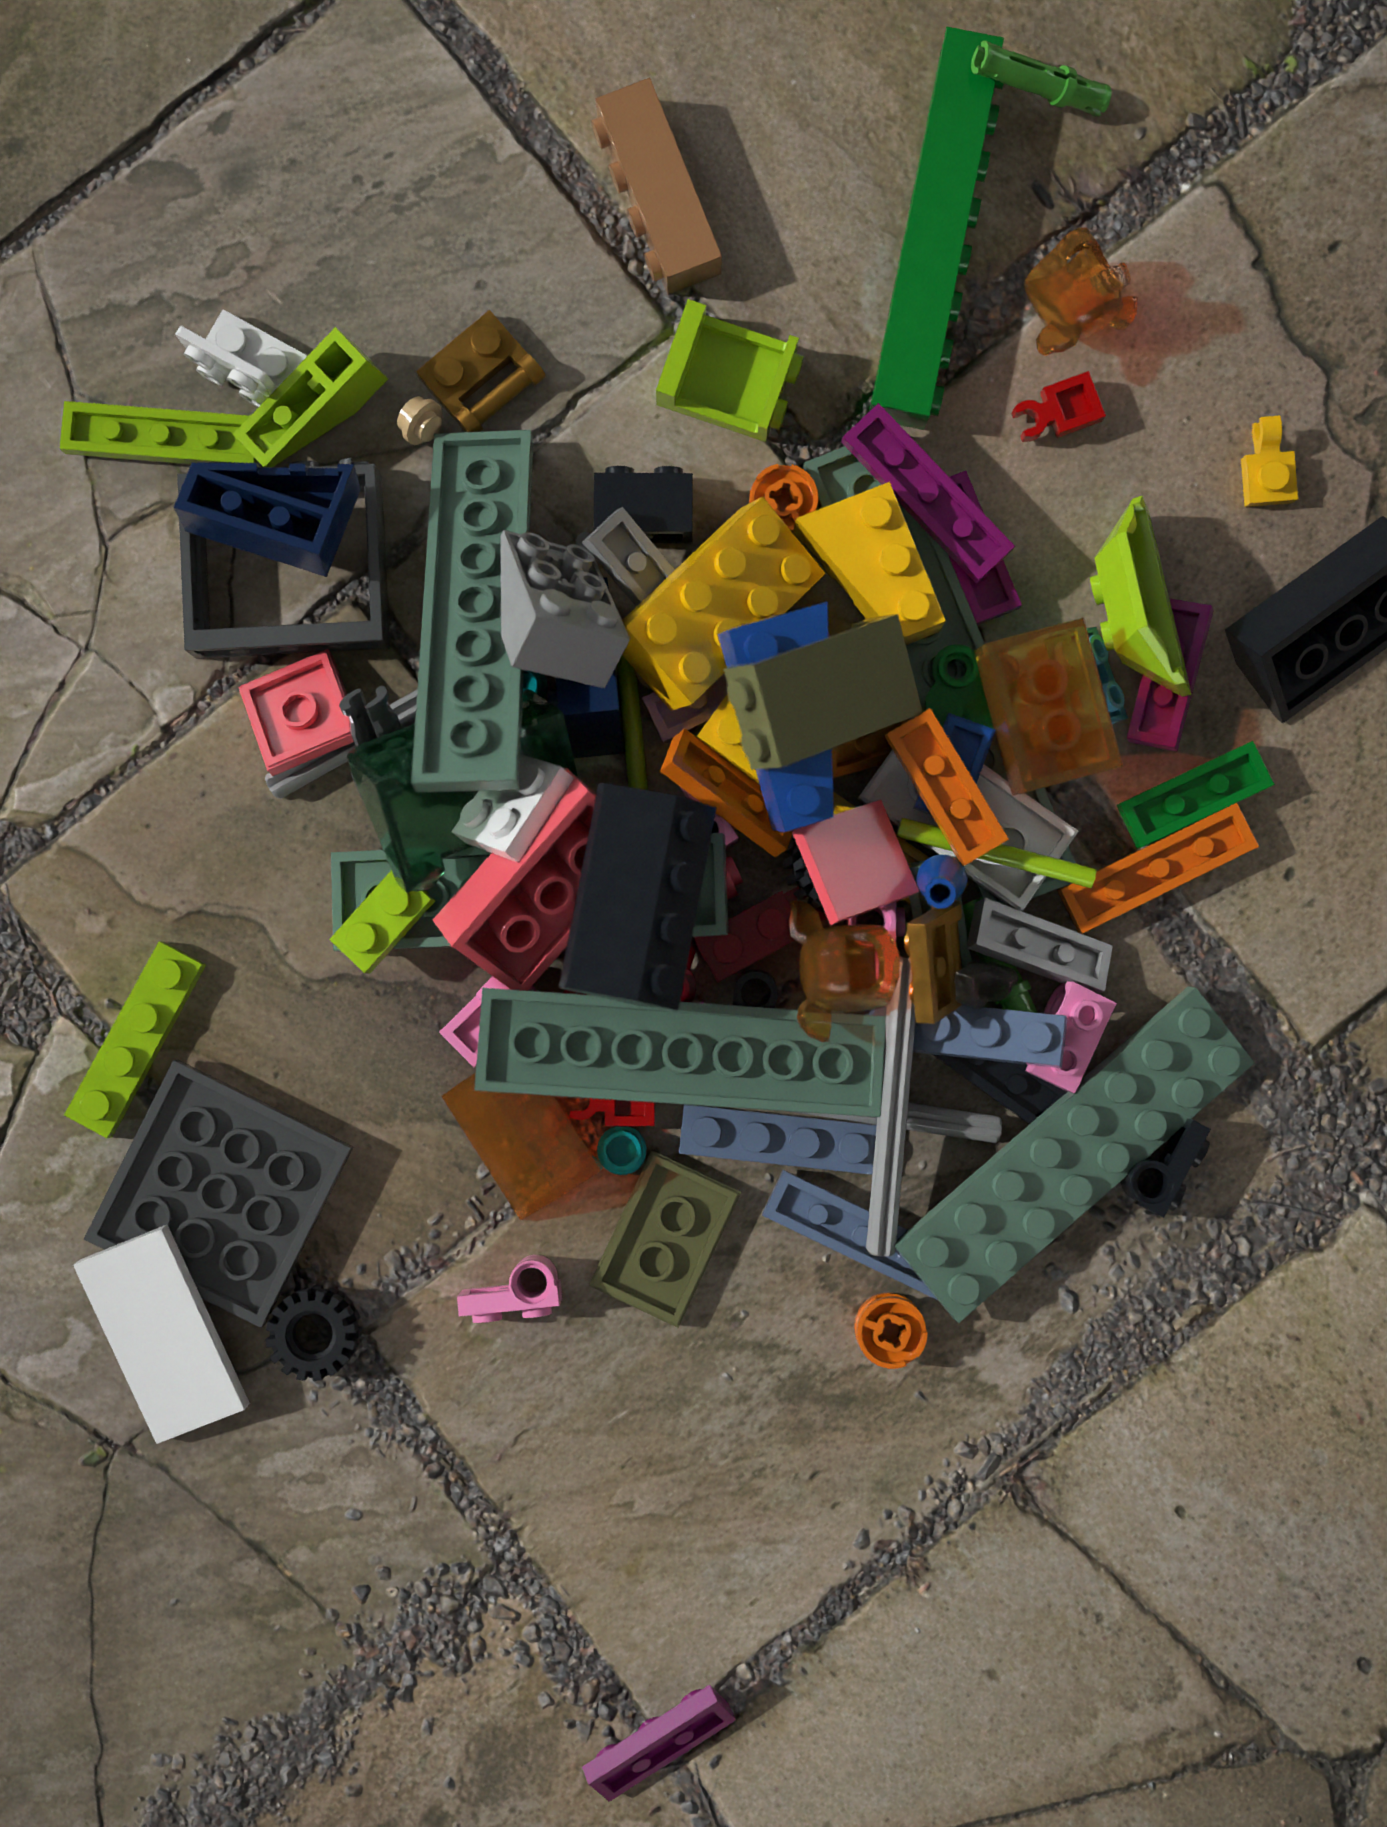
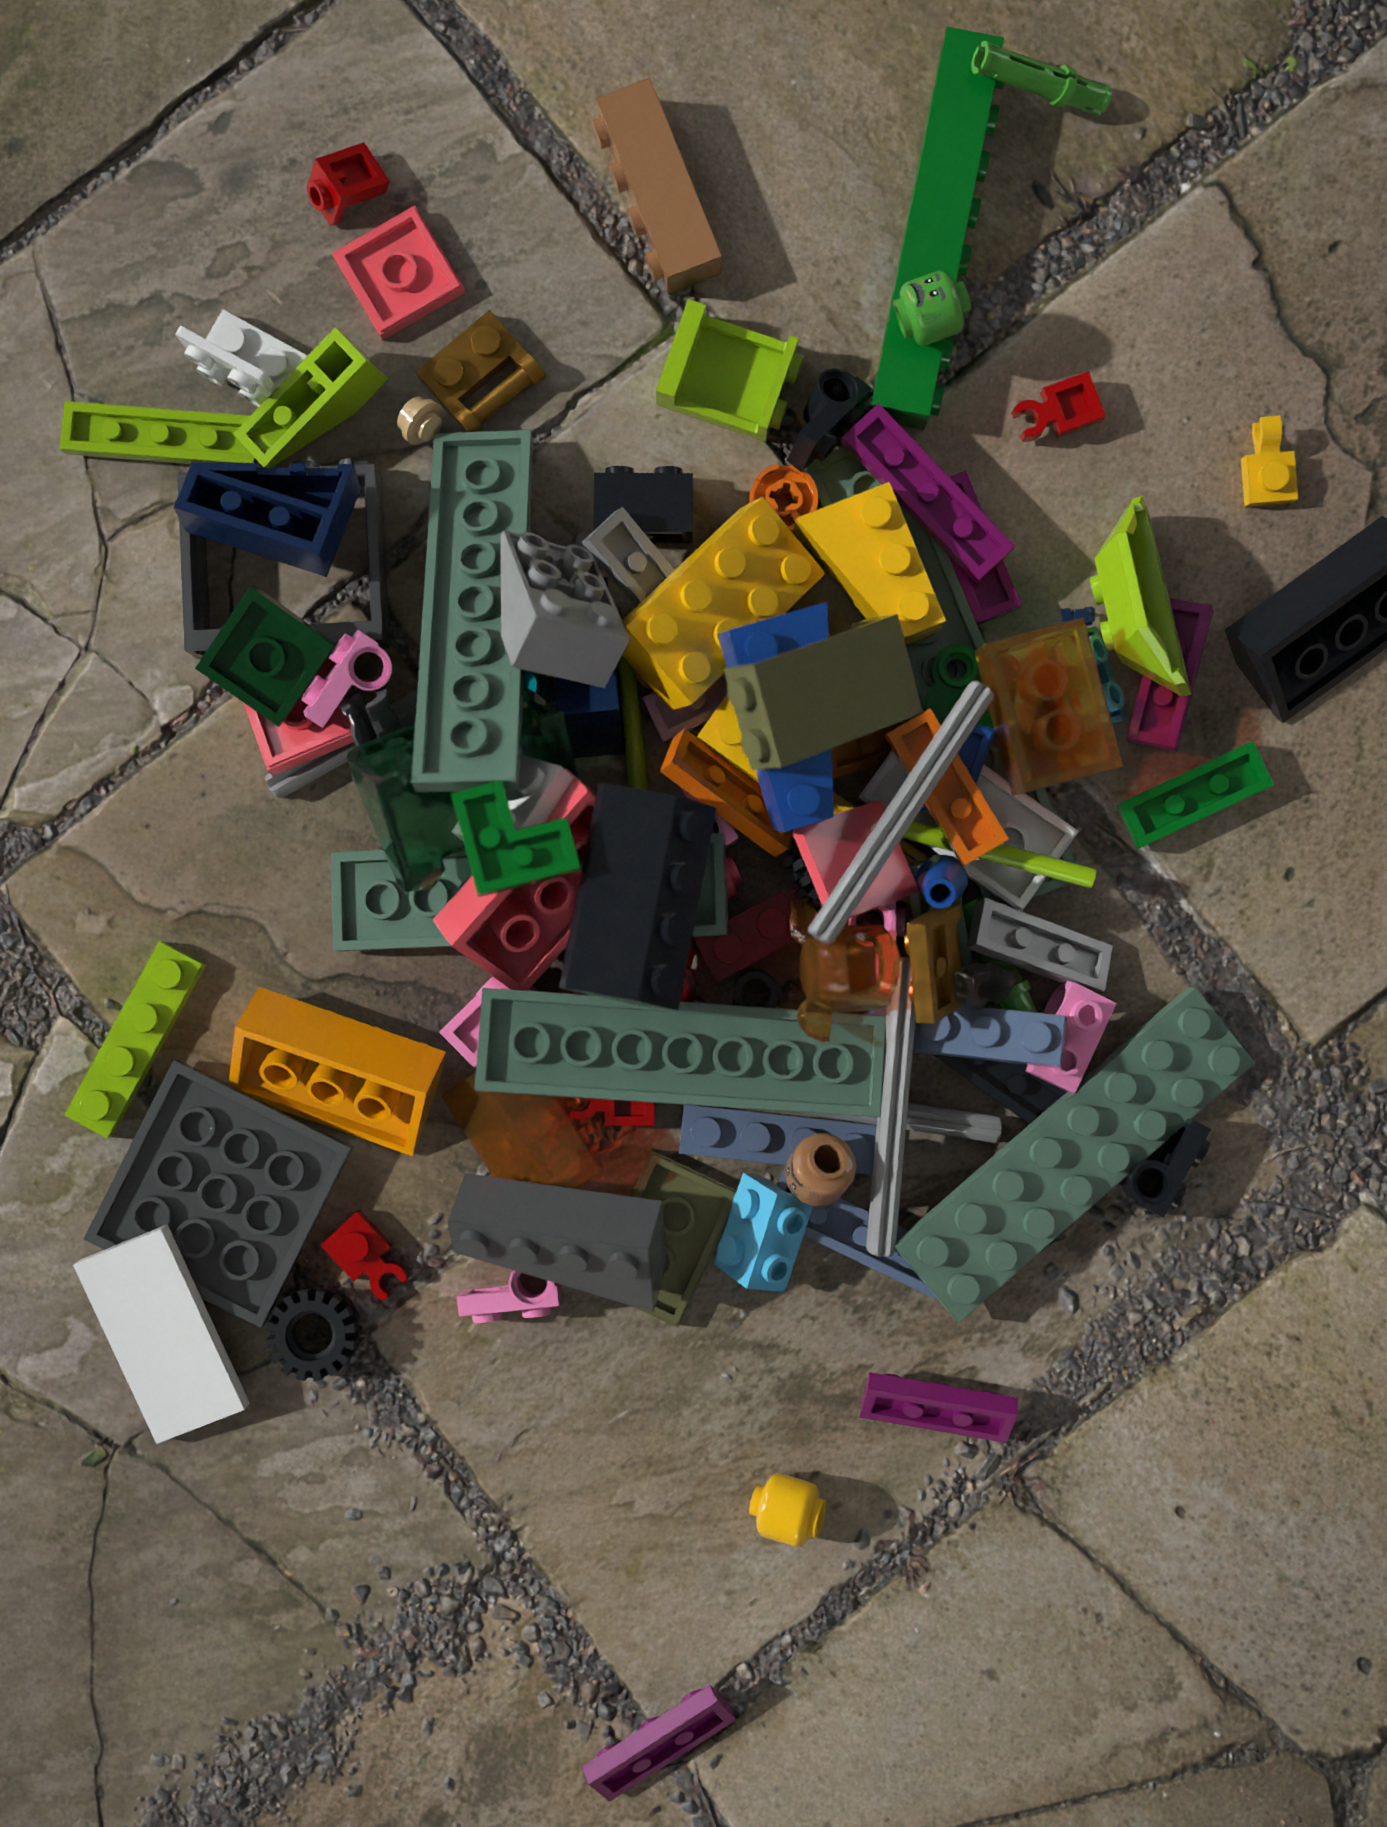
lime plate [329,866,436,974] -> none
teal plate [597,1126,647,1175] -> none
orange wheel [854,1292,927,1369] -> none
clear orange piece [1024,227,1138,356] -> none
orange plate [1057,803,1259,934] -> none
none -> dark green plate [195,585,337,727]
none -> light orange slope [228,987,446,1156]
none -> bright pink plate [301,629,392,728]
none -> red bracket [307,142,390,226]
none -> red plate [320,1209,410,1301]
none -> coral tile [332,205,466,341]
none -> dark grey wedge [448,1173,667,1312]
none -> green plate [451,780,581,898]
none -> medium azure bracket [713,1172,813,1292]
none -> yellow head [749,1473,826,1547]
none -> medium nougat head [785,1133,857,1206]
none -> black plate [787,368,872,473]
none -> light grey axle [808,680,994,945]
none -> magenta plate [859,1372,1018,1443]
none -> bright green head [893,270,971,346]
none -> dark blue piece [1061,607,1094,627]

